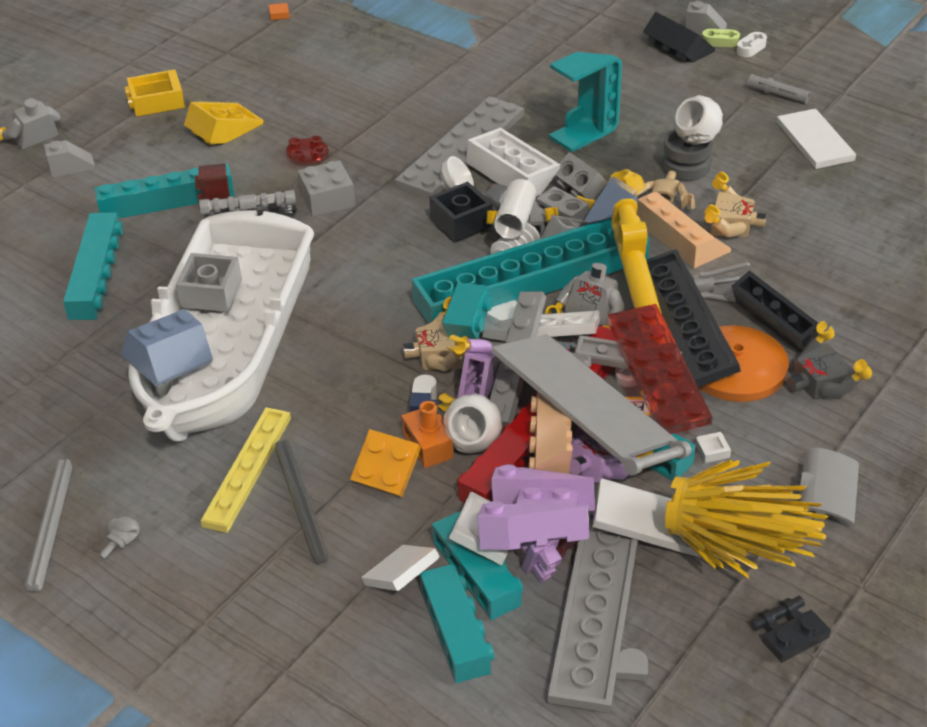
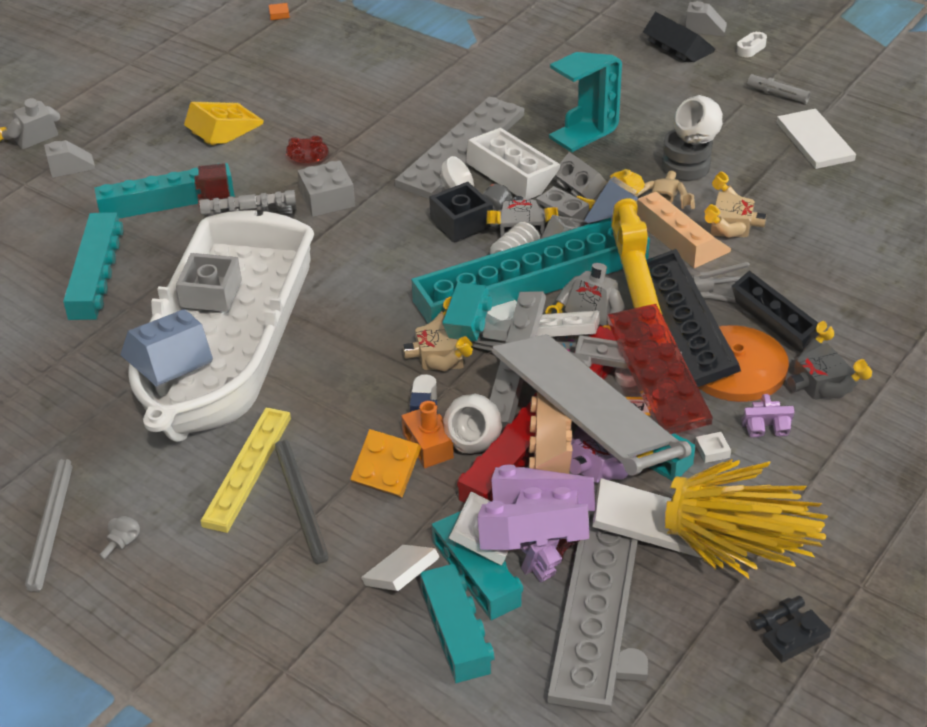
yellow window [125,69,185,117] -> none
lavender torso [438,335,499,412] -> none
white piece [494,179,536,239] -> none
yellowish green beam [702,29,740,47] -> none
light grey panel [798,448,859,525] -> none
none -> lavender hips [741,394,794,437]

